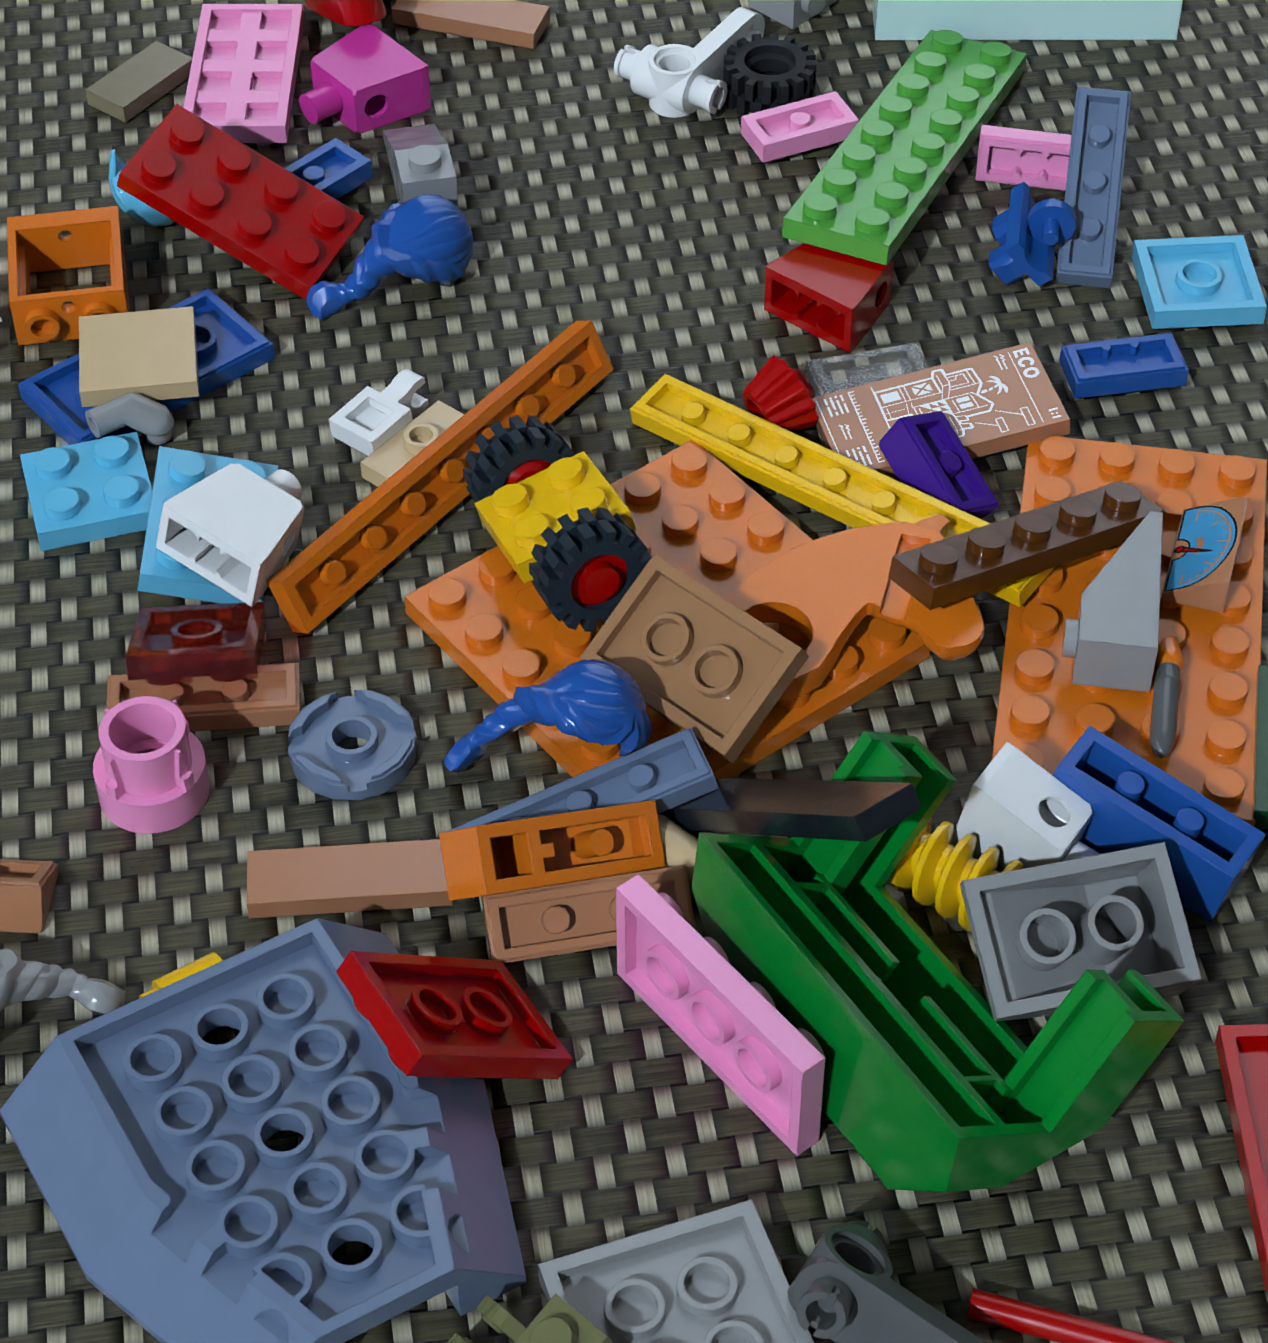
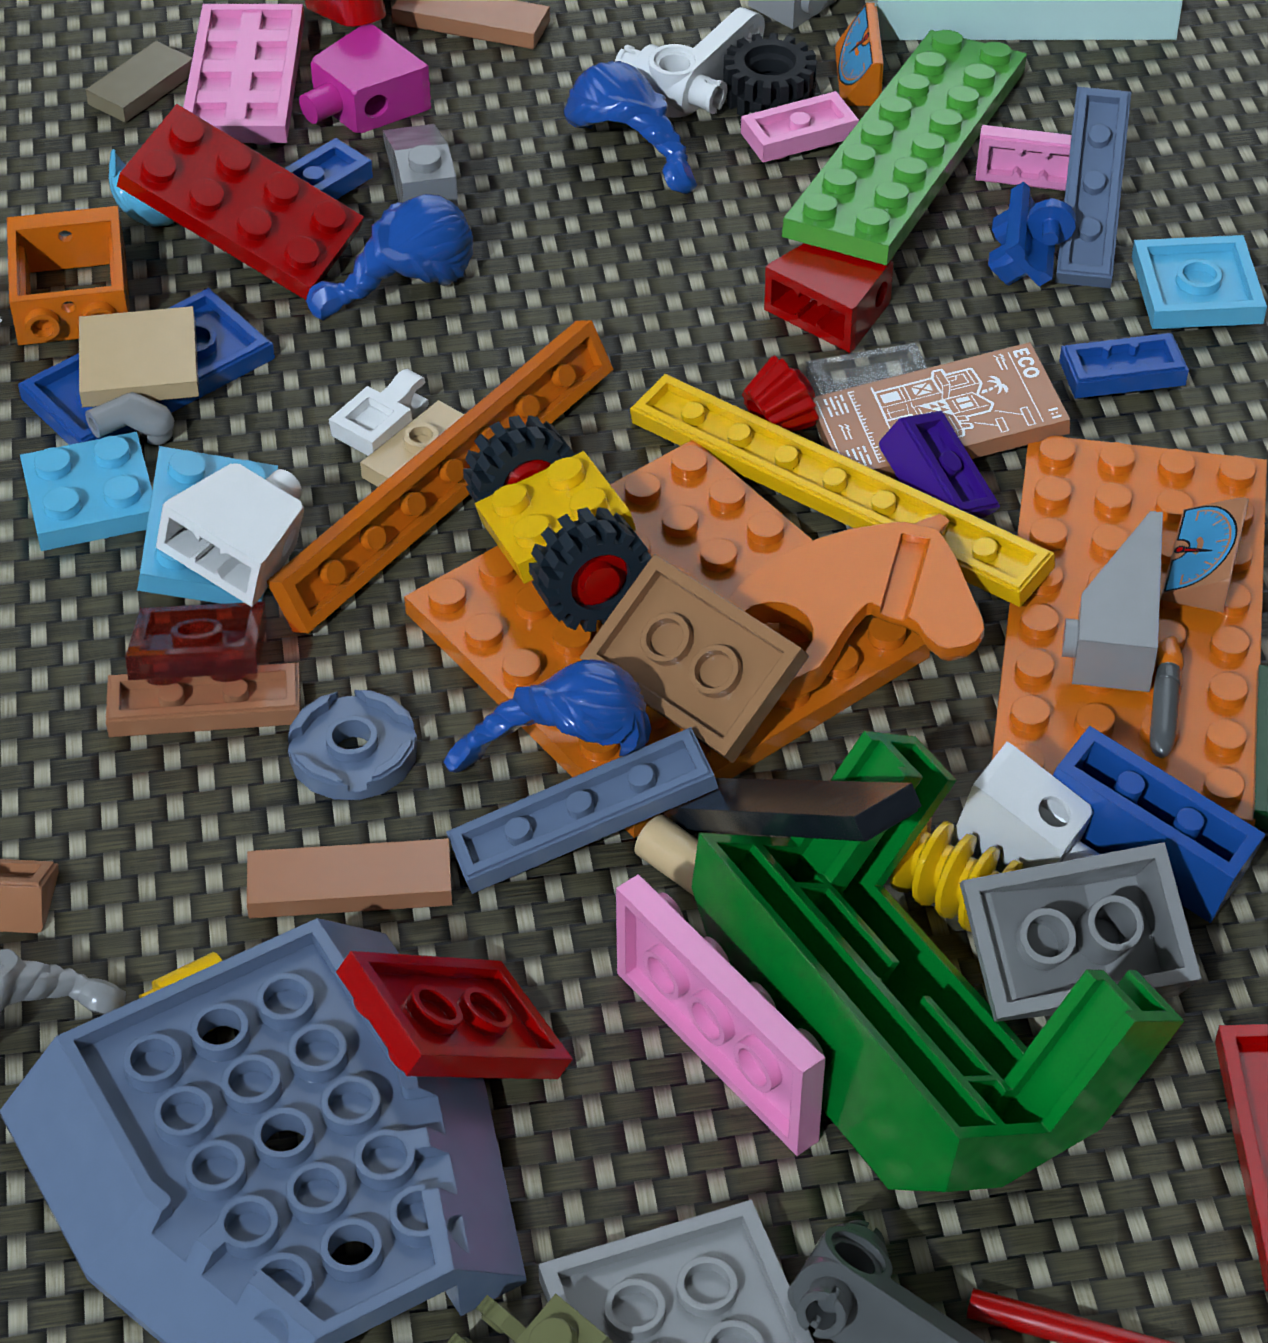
bright pink piece [93,696,210,834] -> none
orange slope [439,800,666,901] -> none
nougat tile [481,865,696,963] -> none
reddish brown plate [888,480,1164,610] -> none
none -> blue hair [564,61,697,194]
none -> orange slope [835,3,884,106]

